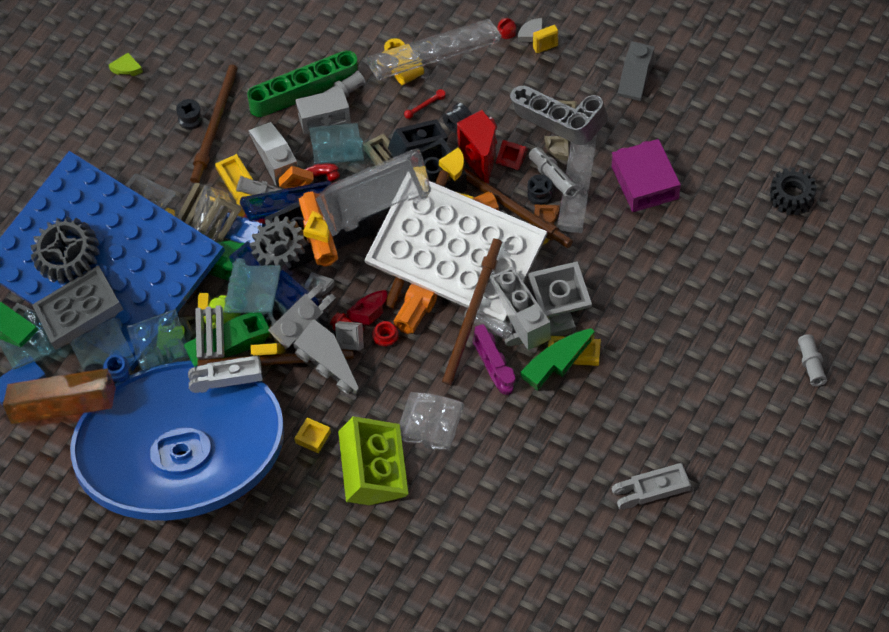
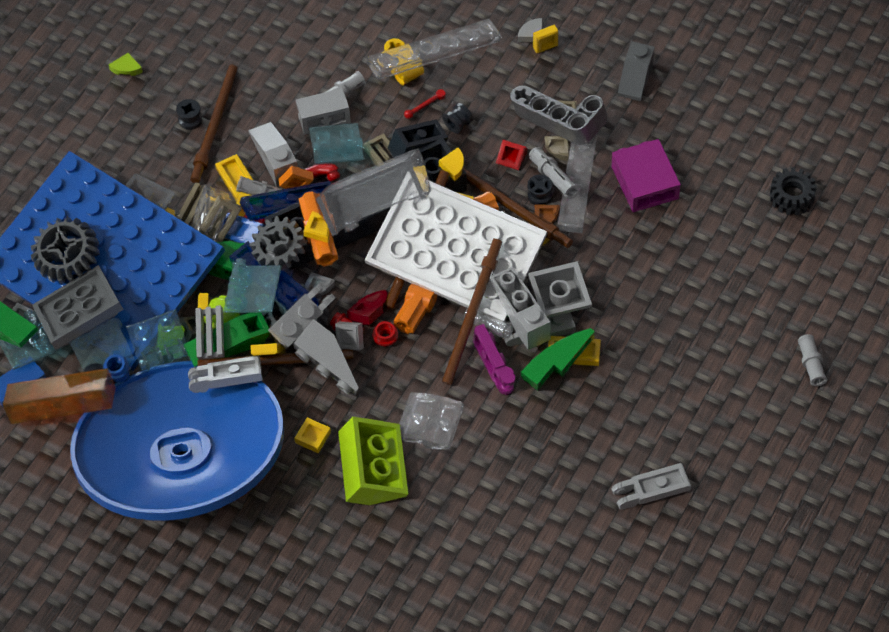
green beam [247,50,358,117] -> none
red slope [457,110,497,183] -> none
red hinge [497,18,516,39] -> none

